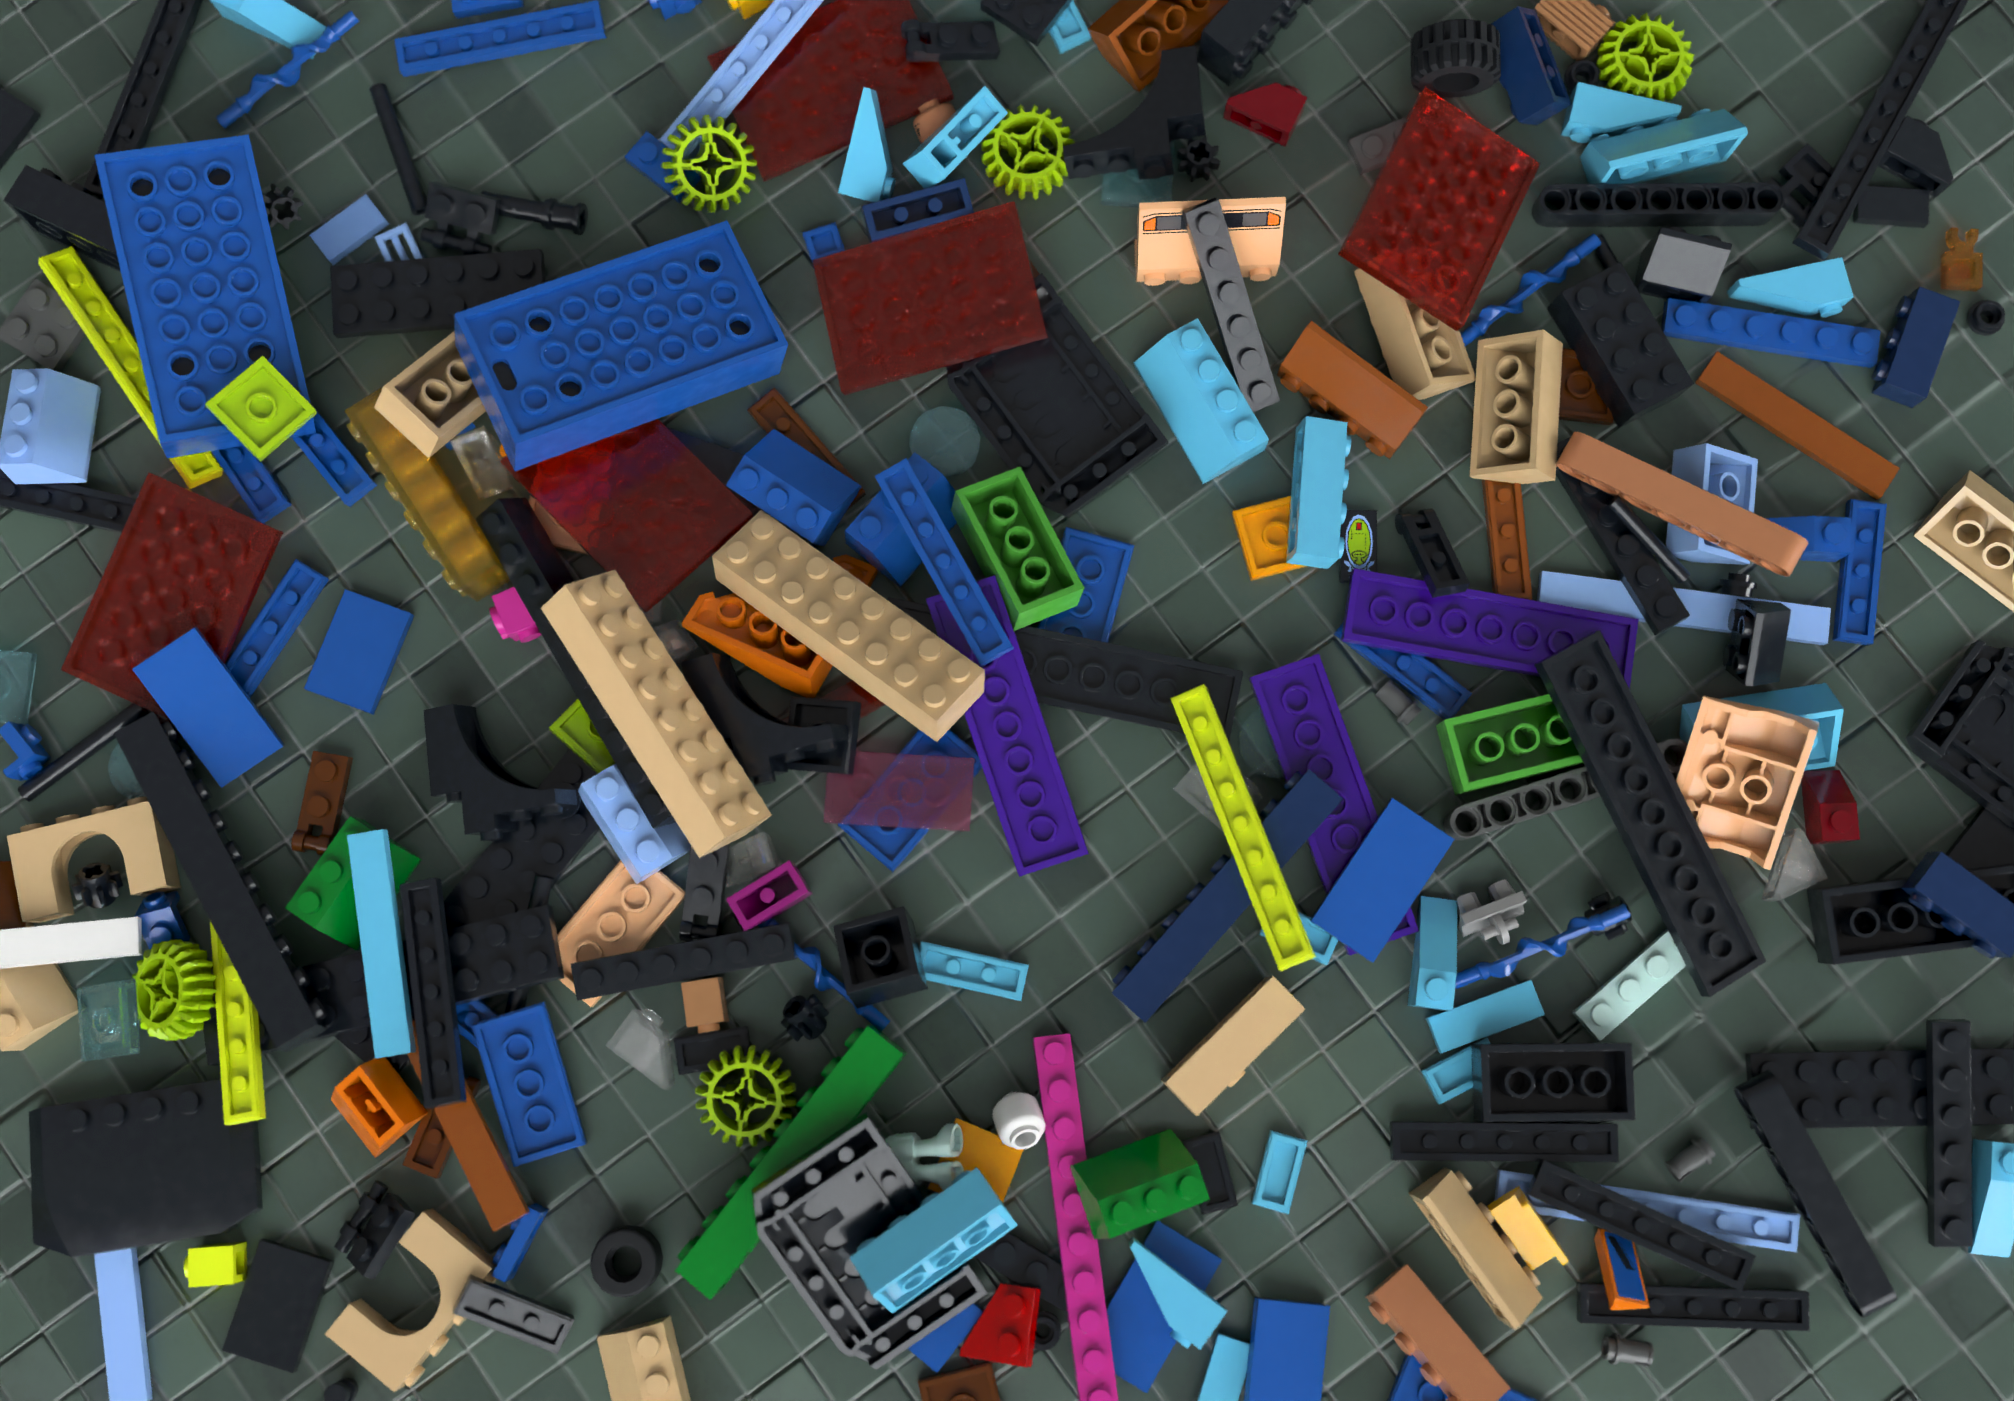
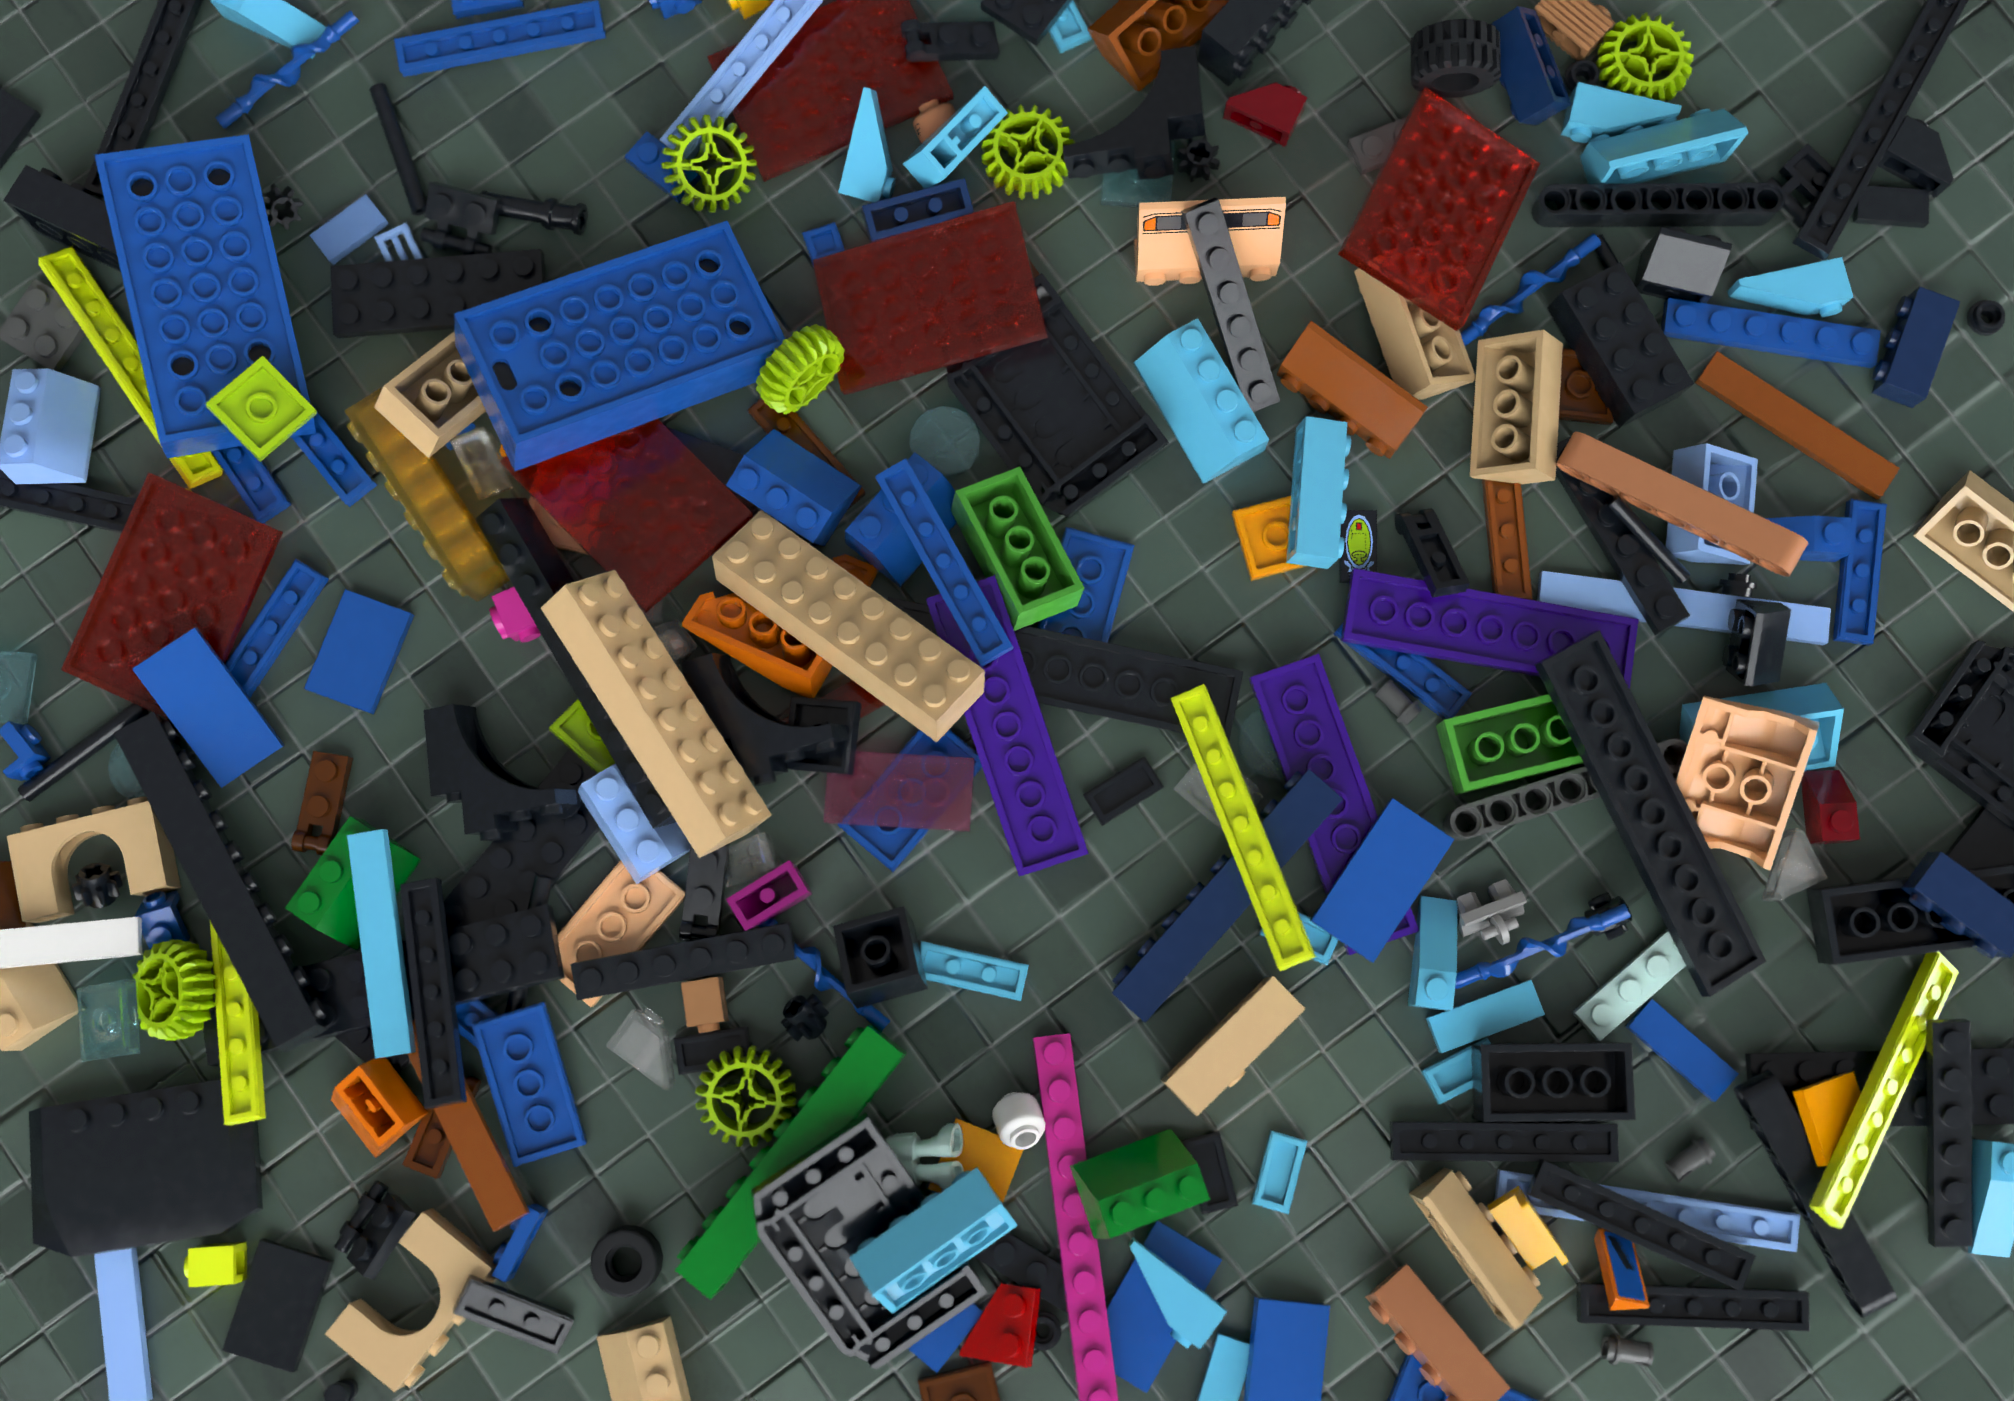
clear orange plate [1941,227,1983,291] -> none
none -> lime gear [756,324,845,414]
none -> black tile [1083,756,1164,826]
none -> blue tile [1625,999,1739,1102]
none -> light orange tile [1793,1072,1861,1167]
none -> neon yellow tile [1809,951,1959,1229]

